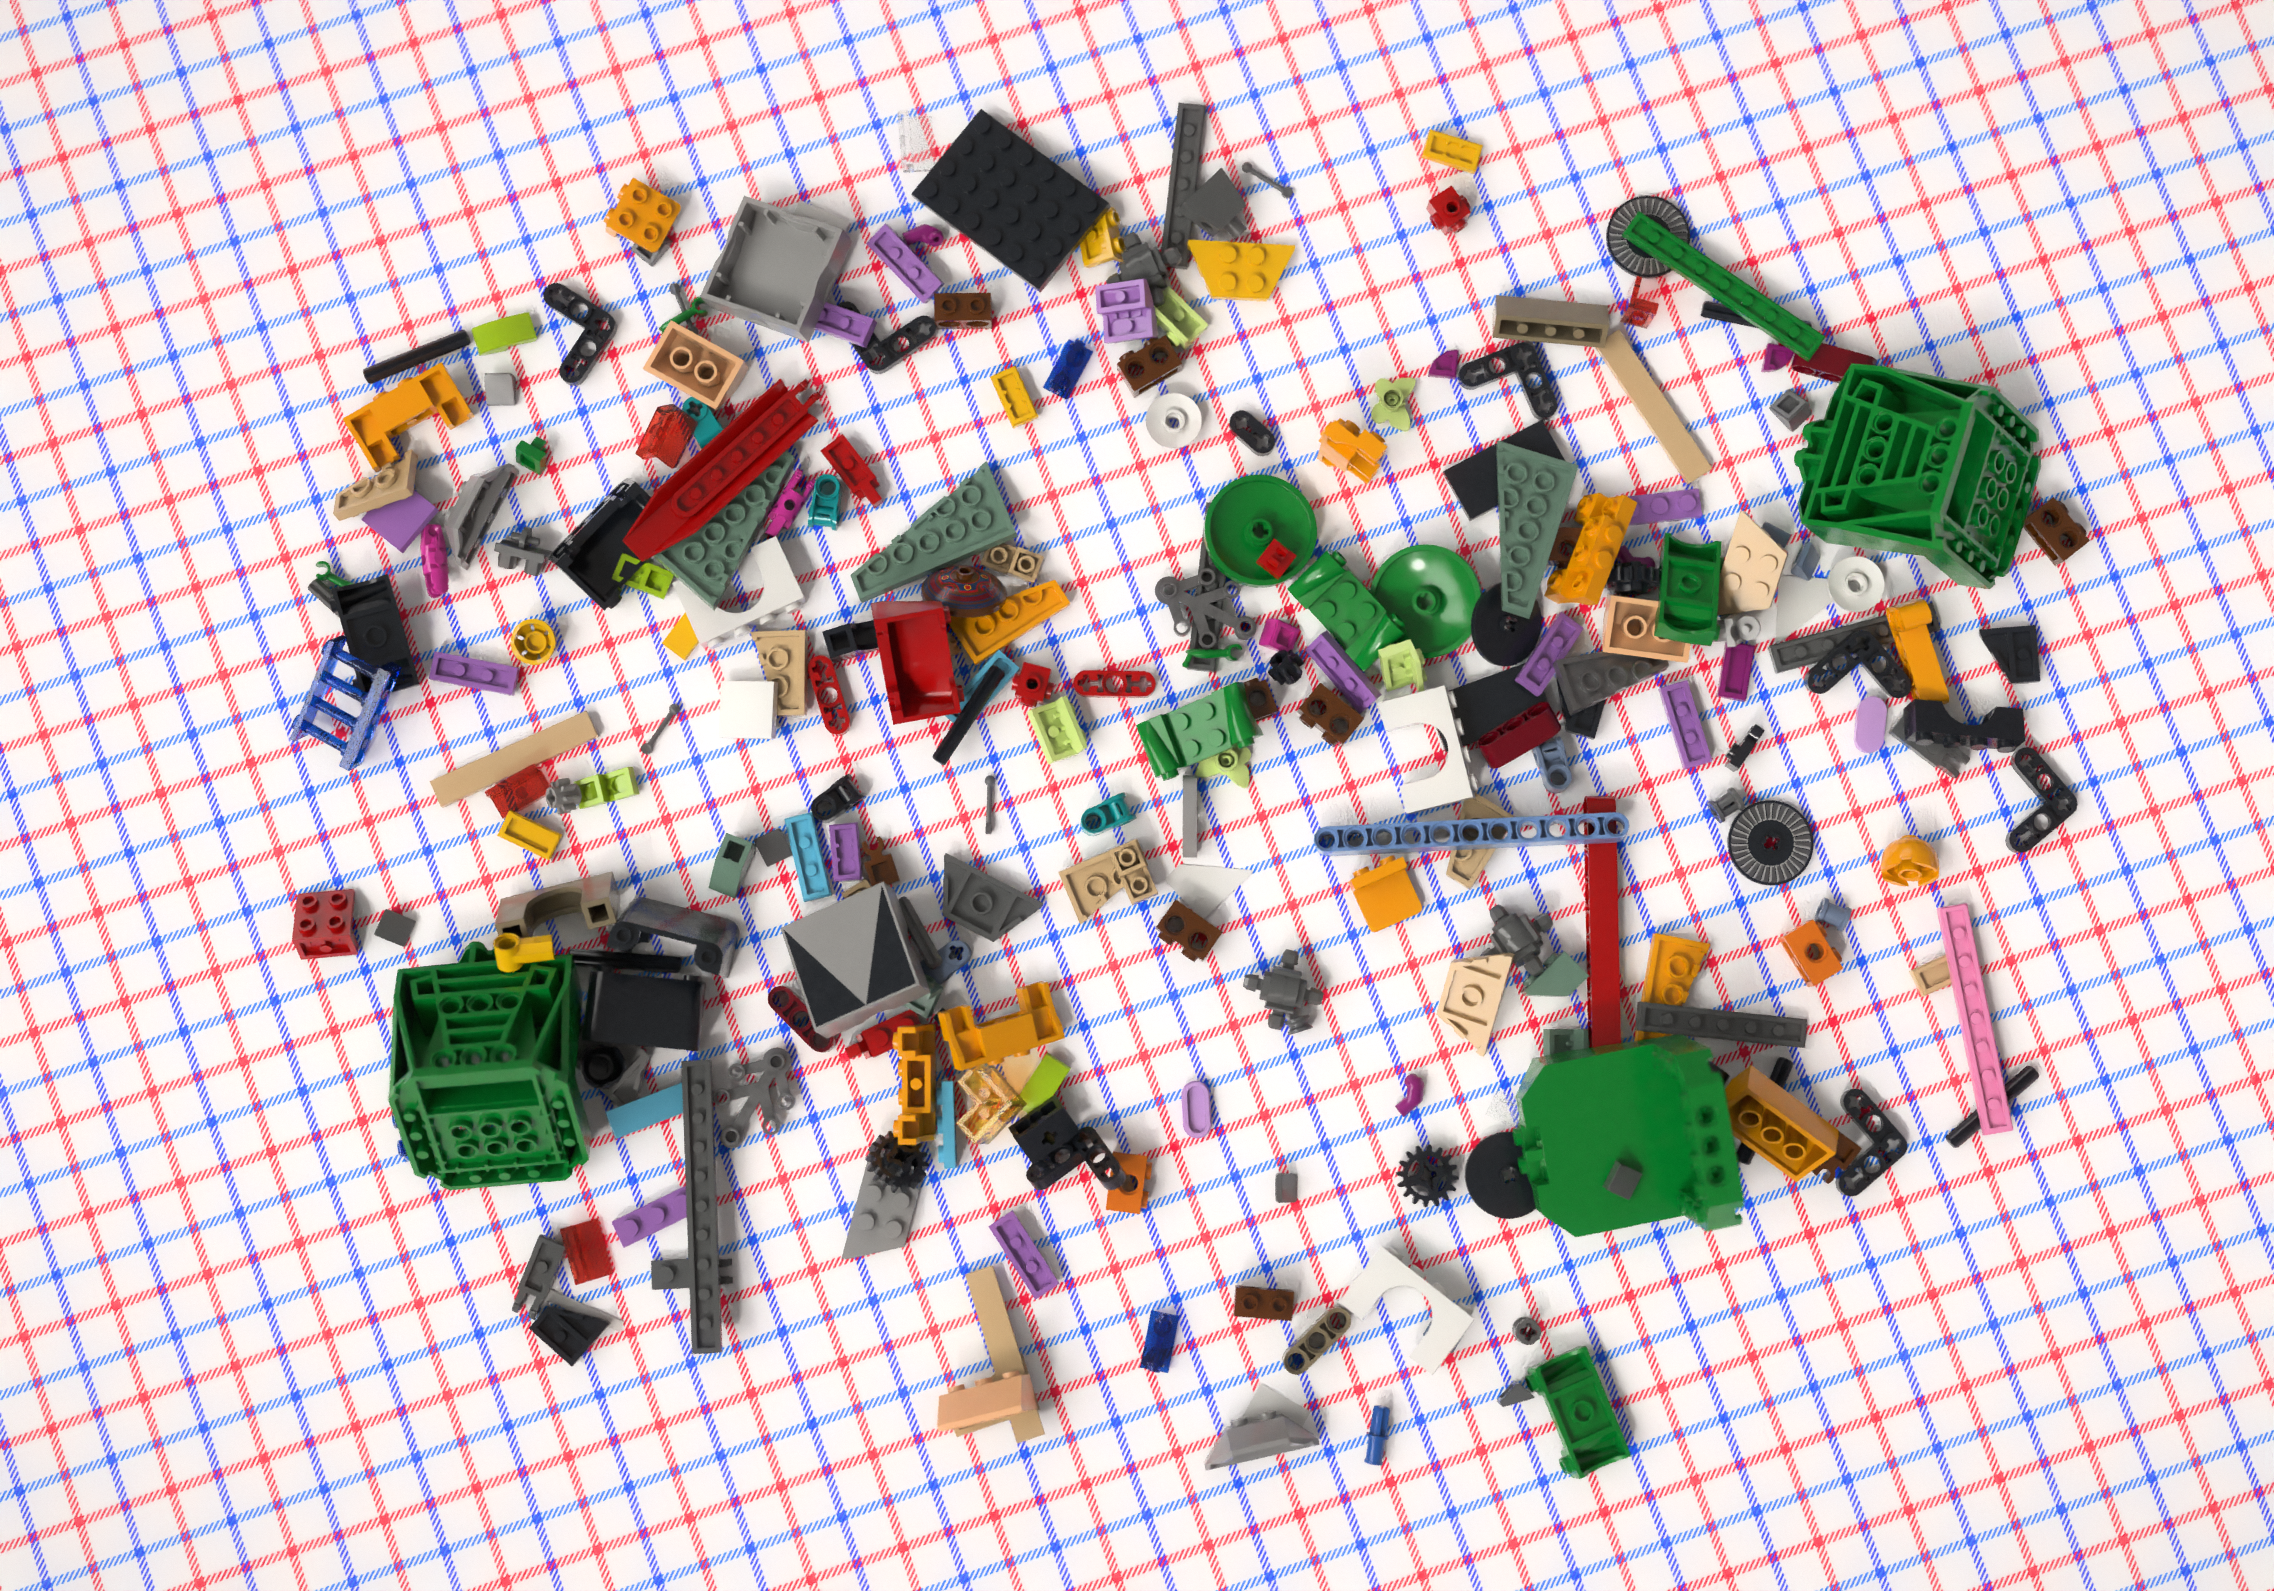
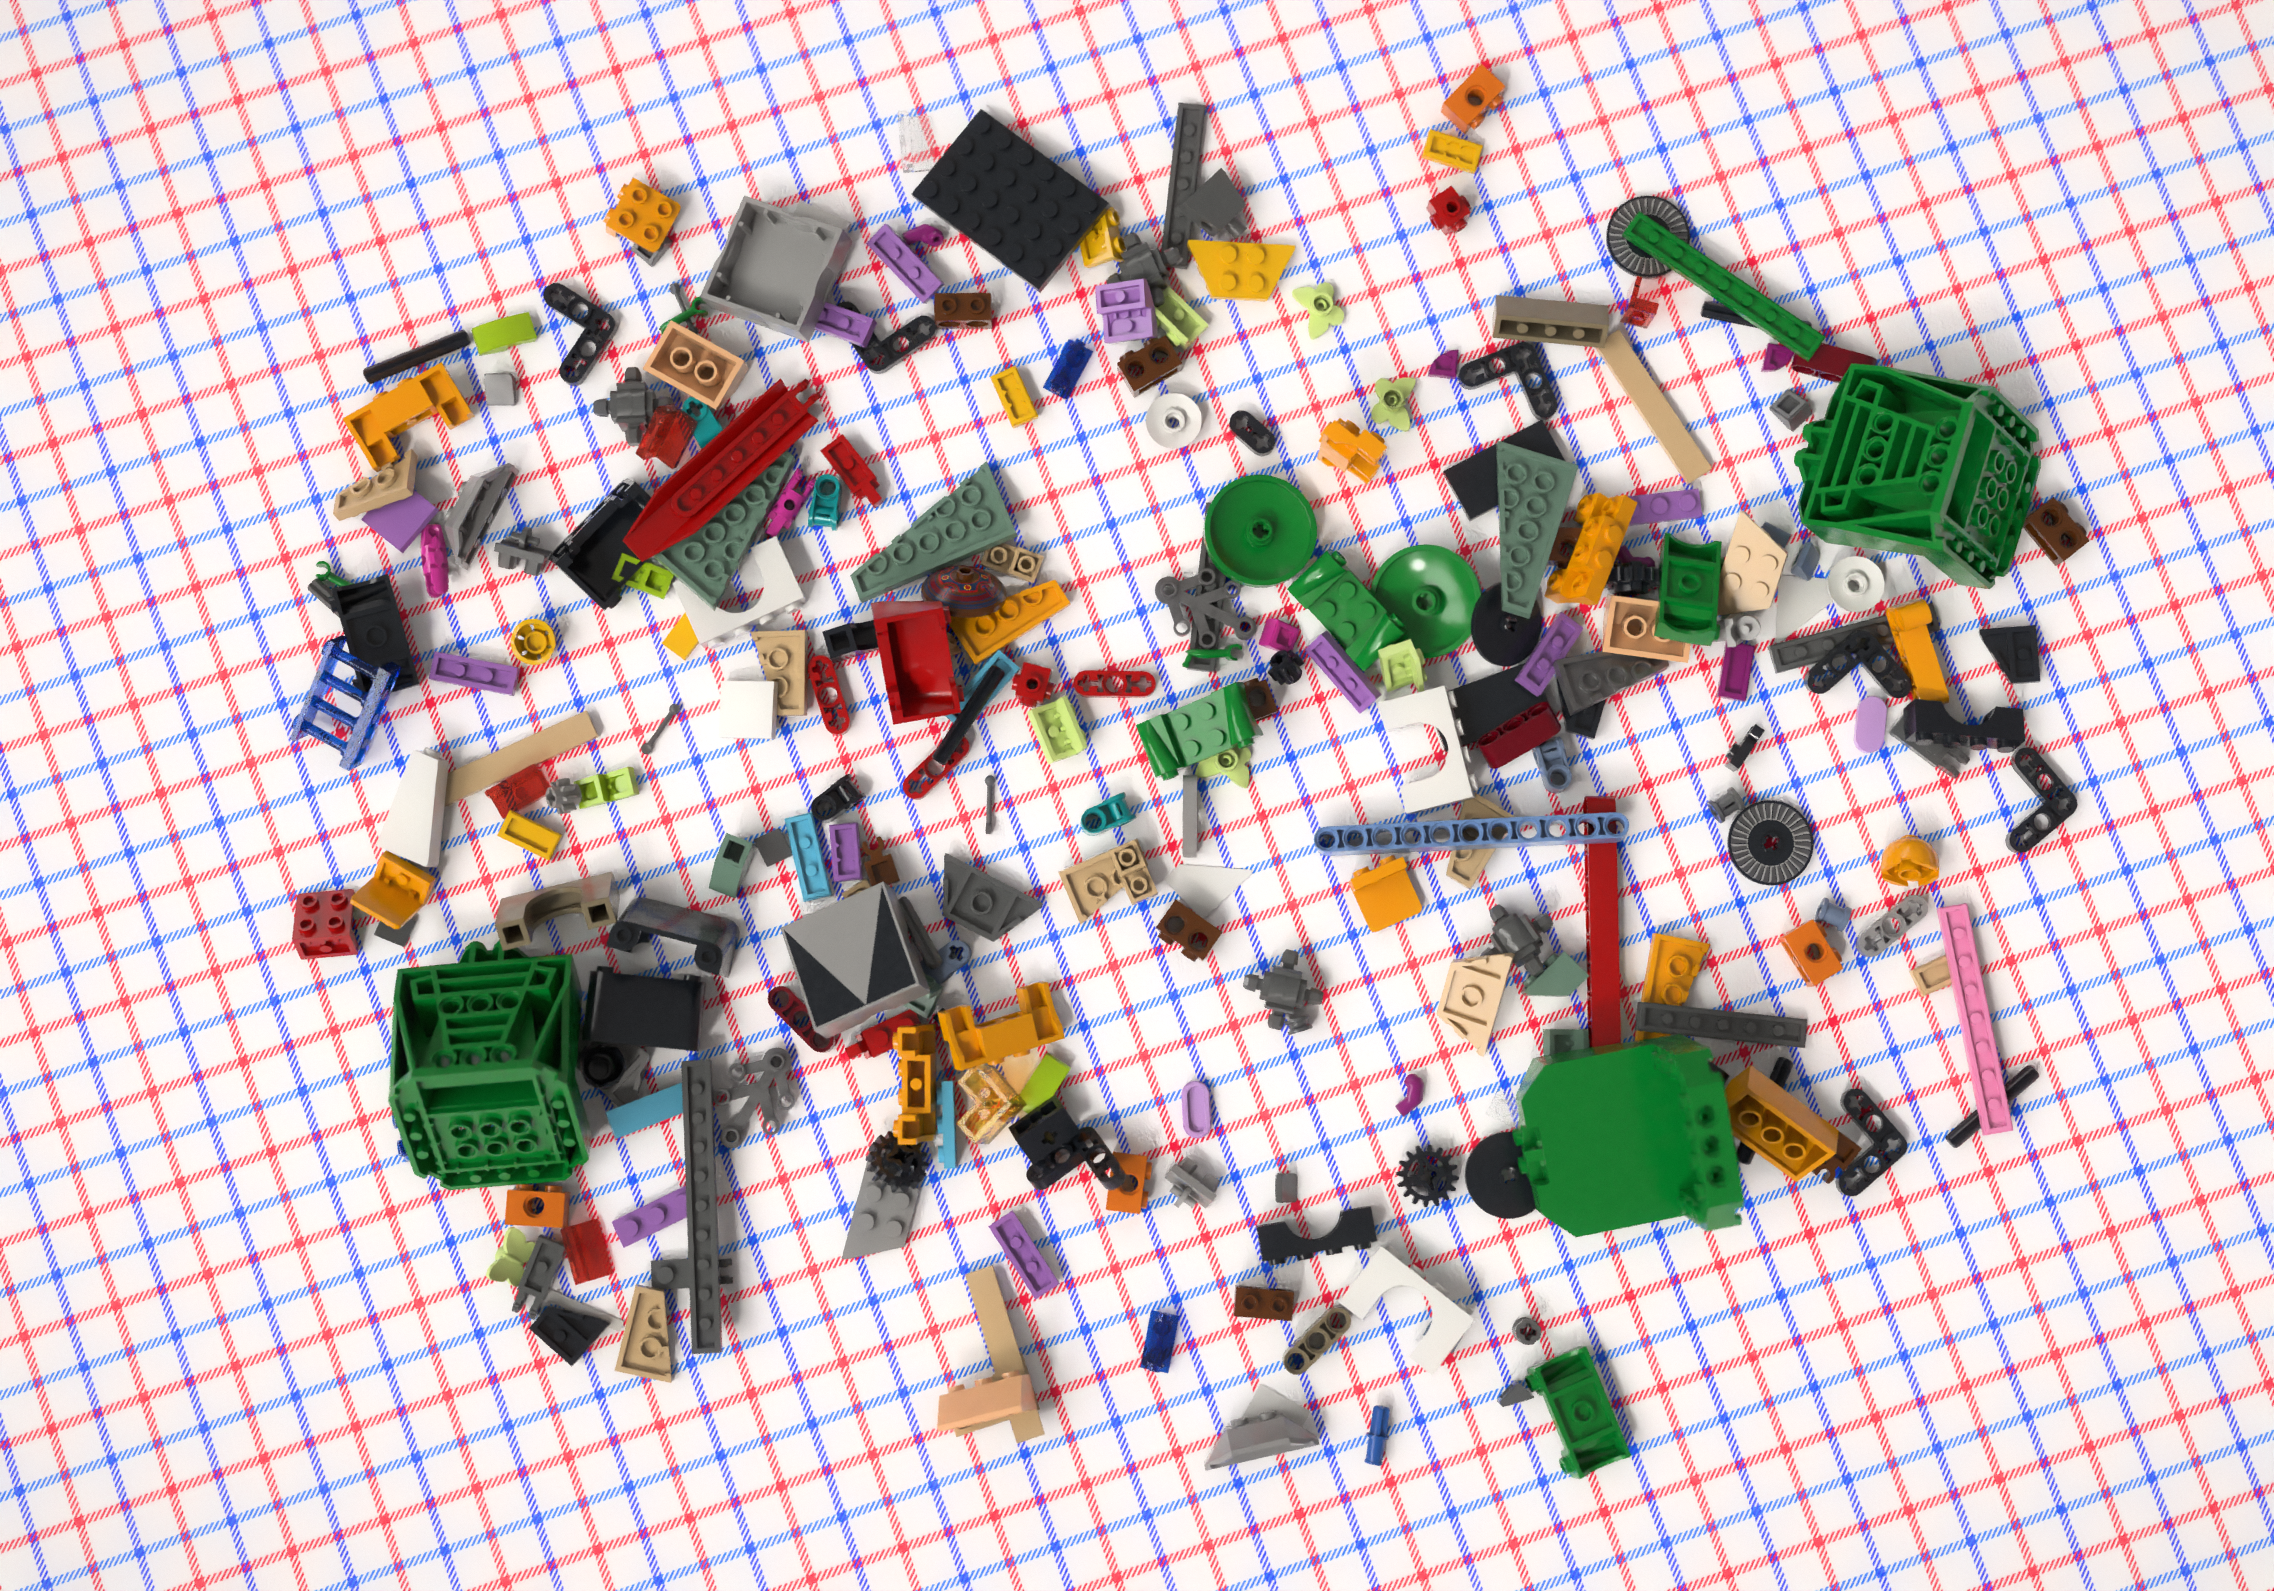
yellow piece [493,933,555,972] -> none
green tile [515,436,547,475] -> none
black axle [568,948,682,973] -> none
dark grey hinge [1242,162,1293,199] -> none
red tile [1256,539,1297,580] -> none
reddish brown brick [1297,683,1364,747] -> none
dark grey slope [1602,1161,1642,1200] -> none
medium lavender plate [1658,680,1712,770] -> none
none -> light orange bracket [350,850,436,929]
none -> white slope [376,747,449,867]
none -> yellowish green animal [486,1227,536,1287]
none -> orange brick [504,1184,571,1228]
none -> dark grey piece [593,367,674,446]
none -> tan wing [614,1284,672,1383]
none -> red beam [903,737,970,800]
none -> light grey hips [1164,1157,1220,1209]
none -> black arch [1256,1206,1377,1266]
none -> yellowish green animal [1292,282,1344,340]
none -> orange brick [1440,64,1506,134]
none -> light grey beam [1856,895,1928,957]

